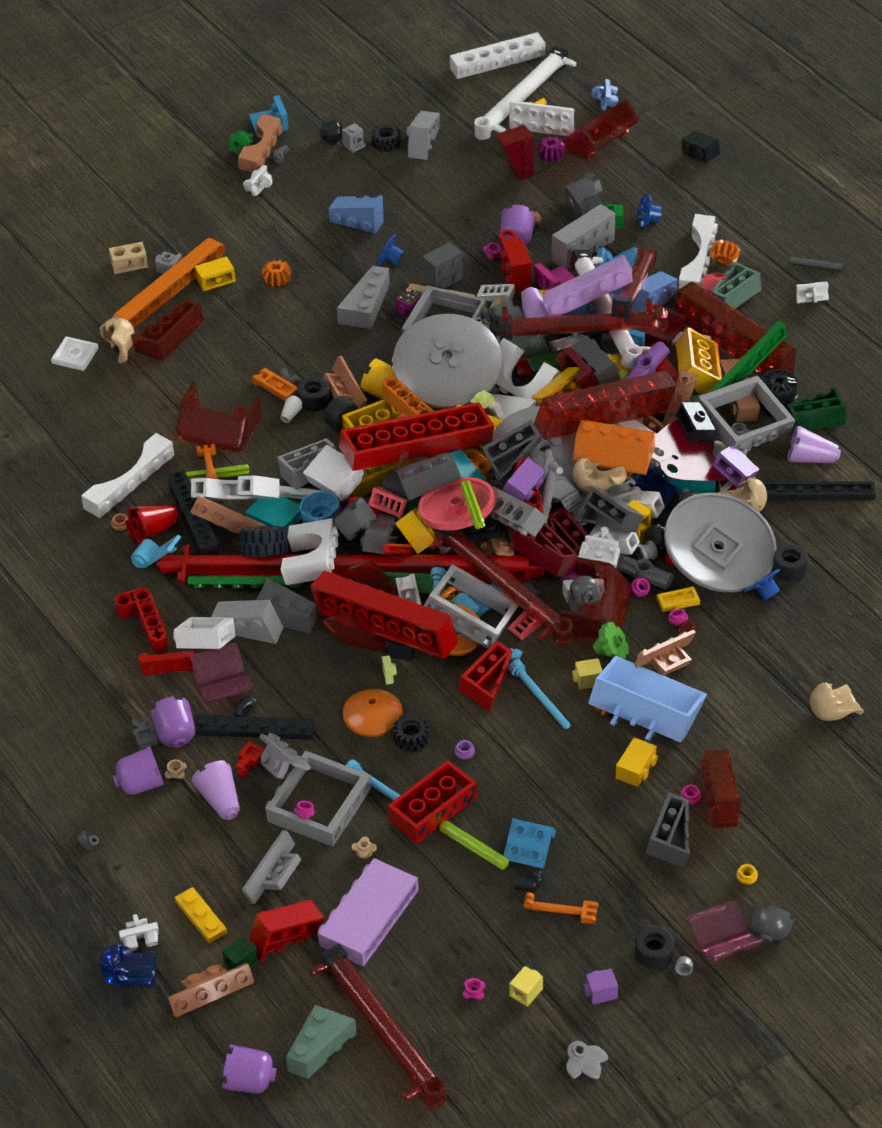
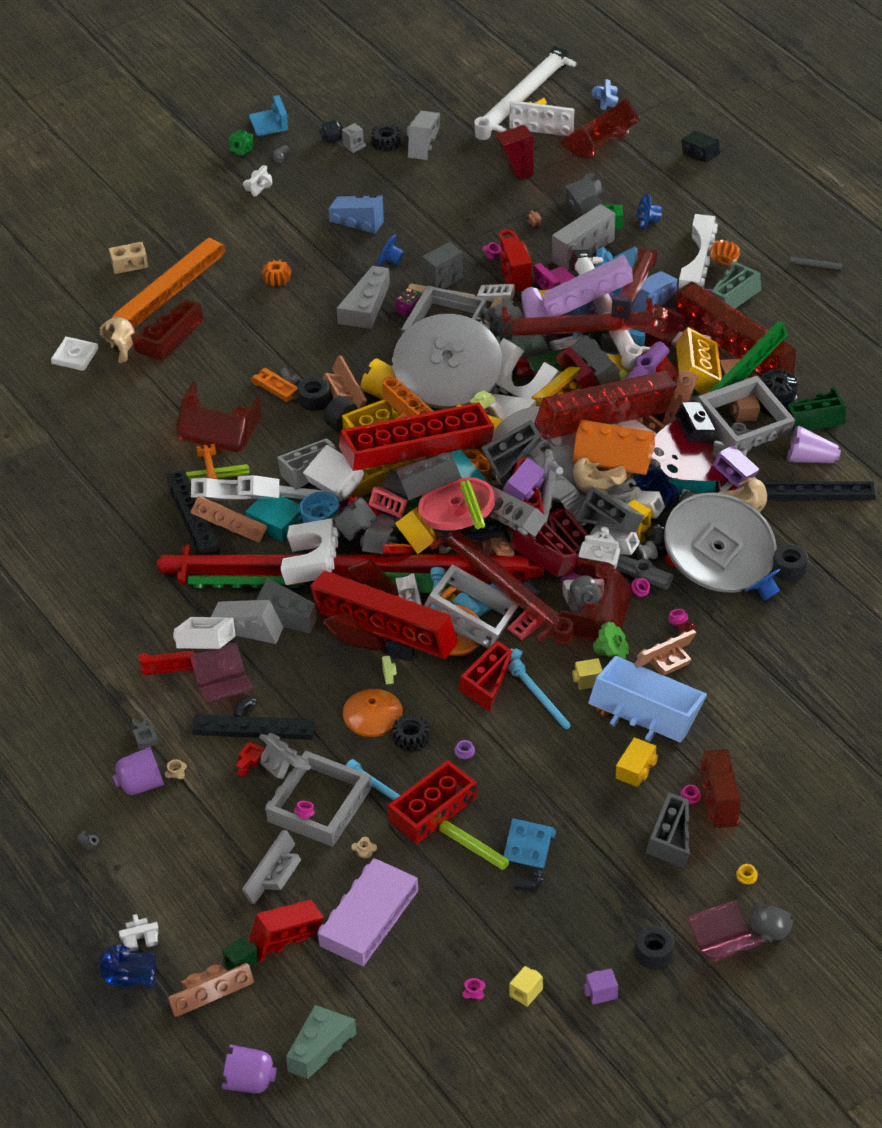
white arch [81,433,174,518] -> none
nougat plate [111,514,128,531] -> none
red beam [115,588,168,654] -> none
red cone [125,505,180,544] -> none
medium azure door [131,535,181,568] -> none
medium lavender cylinder [150,697,195,748] -> none
light grey brick [155,252,182,274] -> none
yellow plate [175,887,227,944] -> none
lavender cone [192,760,240,820] -> none
yellow brick [195,256,236,292] -> none
nougat arch [238,114,283,172] -> none
black wheel [239,526,288,557] -> none
white cone [280,396,303,423] -> none
clear red piece [310,943,446,1108] -> none
white brick [450,32,545,79] -> none
medium lavender cylinder [500,205,535,246] -> none
orange hinge [524,892,598,924] -> none
magenta gear [537,136,565,162] -> none
light grey plate [566,1041,608,1080] -> none
yellow plate [657,586,700,613] -> none
light grey hinge [675,956,693,976] -> none
coral slope [702,272,725,291] -> none
white hips [796,282,829,303] -> none
tan piece [810,682,864,721] -> none

